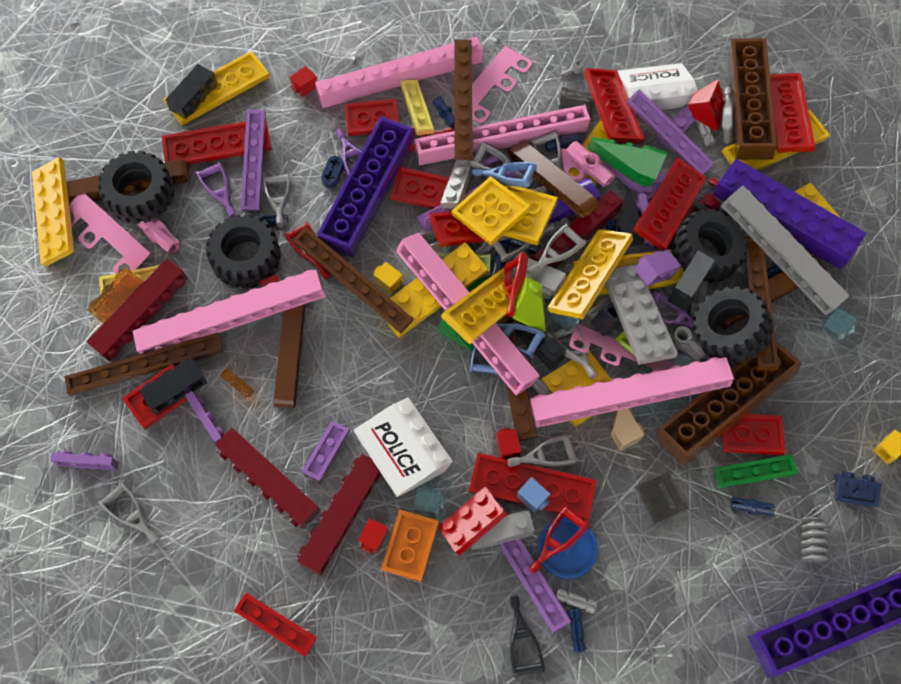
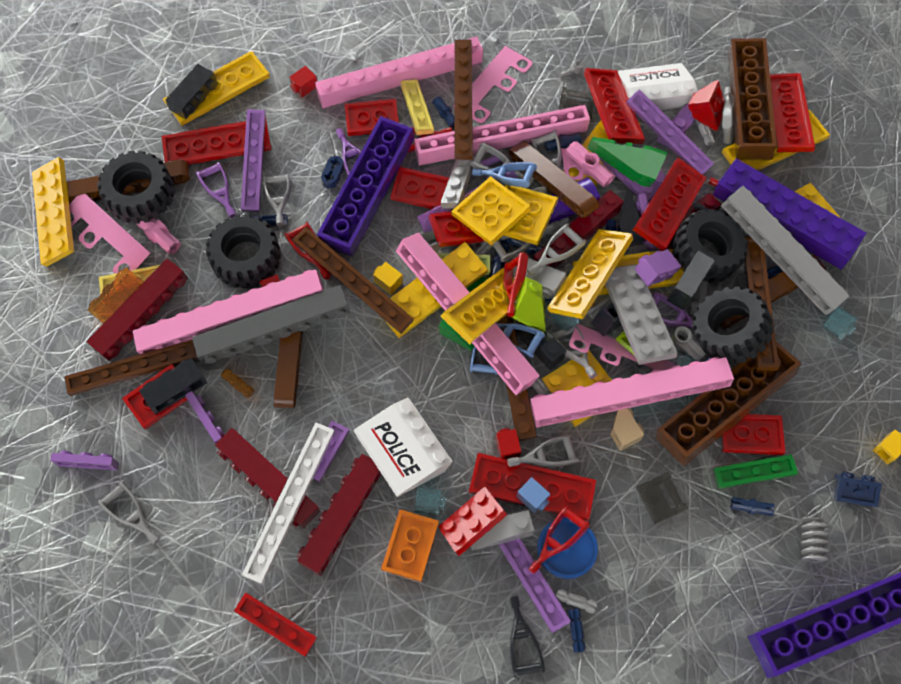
red brick [358,518,389,554] -> none
none -> dark grey brick [192,285,350,365]
none -> white plate [242,423,335,585]

